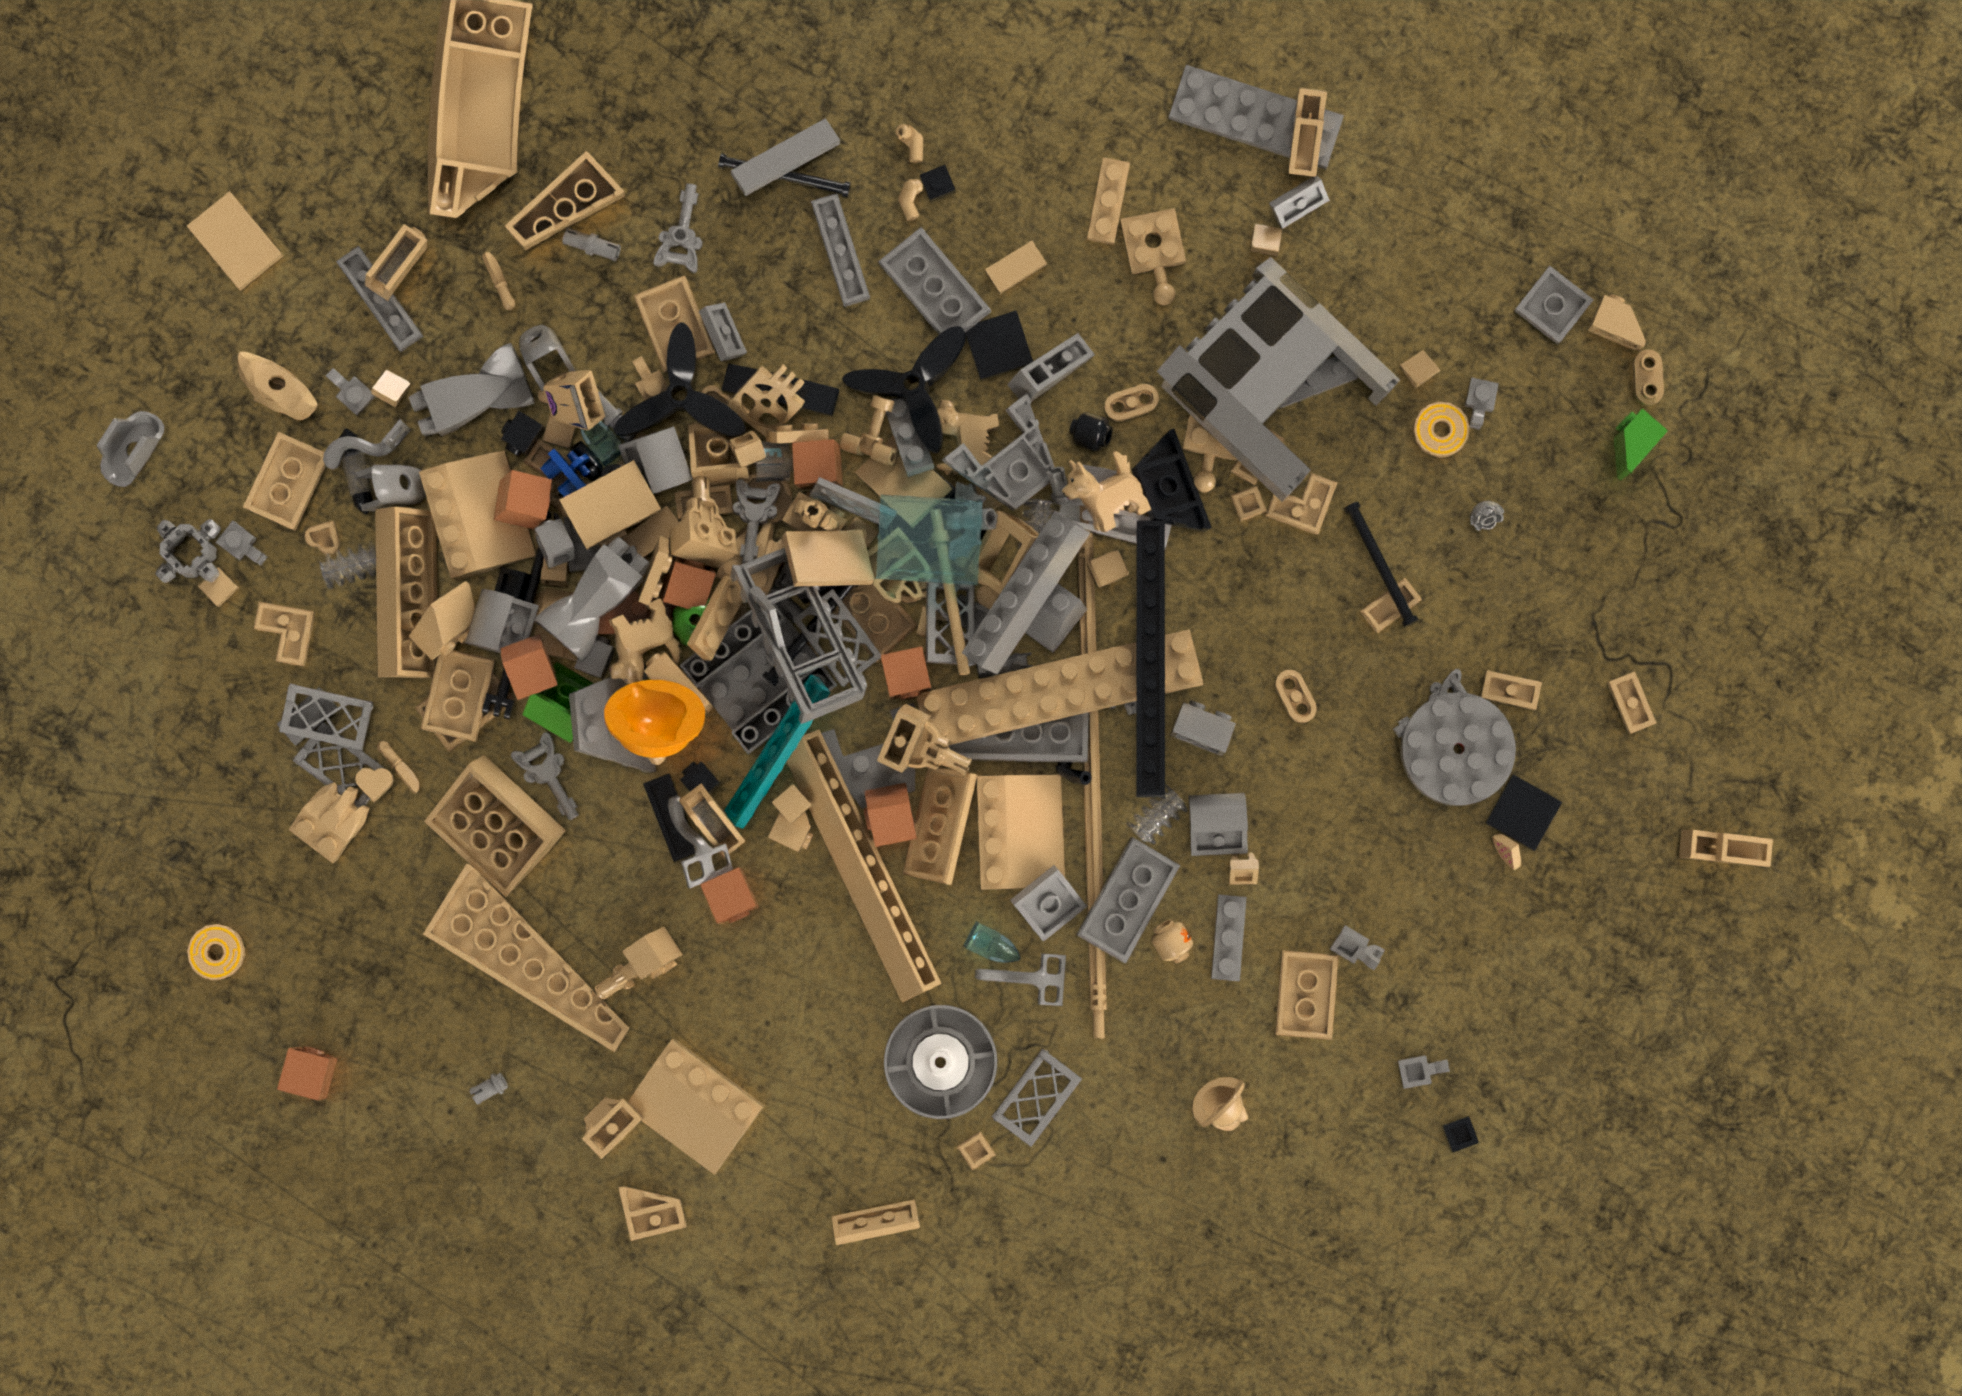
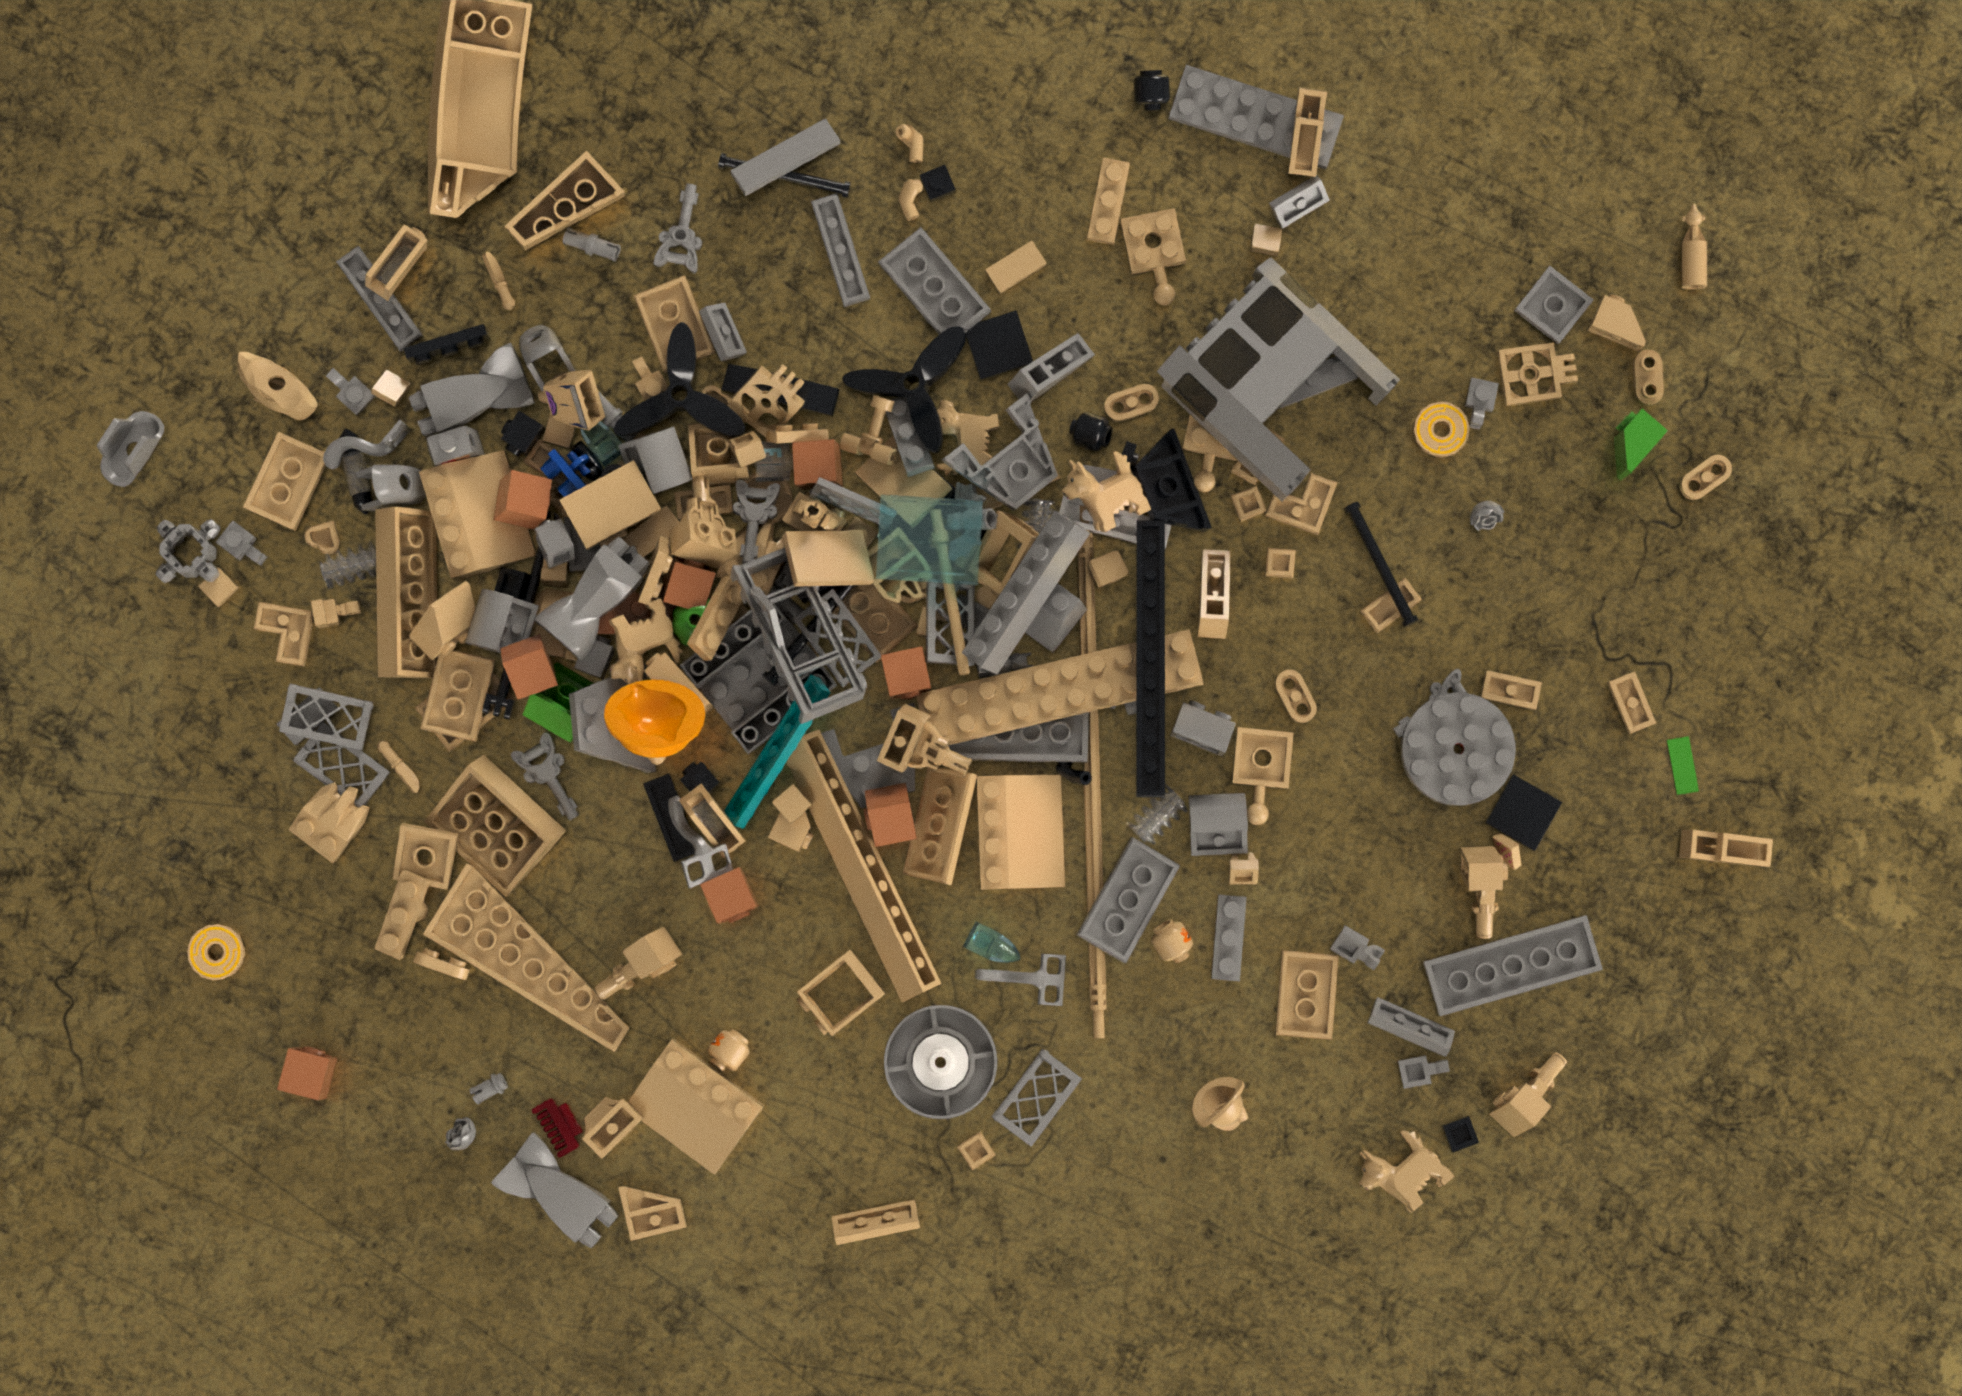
tan tile [187,191,283,291] -> none
tan tile [355,768,394,803] -> none
light grey plate [1010,865,1087,942] -> none
light grey pin [1047,467,1071,505] -> none
tan slope [1400,350,1440,388] -> none
none -> tan piece [311,599,361,629]
none -> tan plate [374,870,430,960]
none -> tan plate [392,823,458,922]
none -> black plate [403,324,491,365]
none -> tan plate [413,948,470,980]
none -> light grey torso [427,426,485,467]
none -> light grey plate [445,1117,476,1151]
none -> light grey hips [491,1132,619,1248]
none -> dark red piece [532,1098,583,1158]
none -> tan head [707,1029,750,1072]
none -> tan window [797,949,886,1036]
none -> black plate [1116,441,1140,471]
none -> black head [1133,70,1170,110]
none -> tan slope [1198,549,1231,639]
none -> tan plate [1232,727,1294,825]
none -> tan tile [1265,548,1296,579]
none -> tan animal [1359,1130,1455,1213]
none -> light grey plate [1368,997,1455,1057]
none -> light grey plate [1423,915,1603,1016]
none -> tan brick [1461,846,1508,939]
none -> tan brick [1489,1052,1567,1137]
none -> tan piece [1497,342,1578,406]
none -> bright green sticker [1667,736,1699,795]
none -> tan plate [1679,455,1732,500]
none -> tan wheel [1681,204,1707,289]

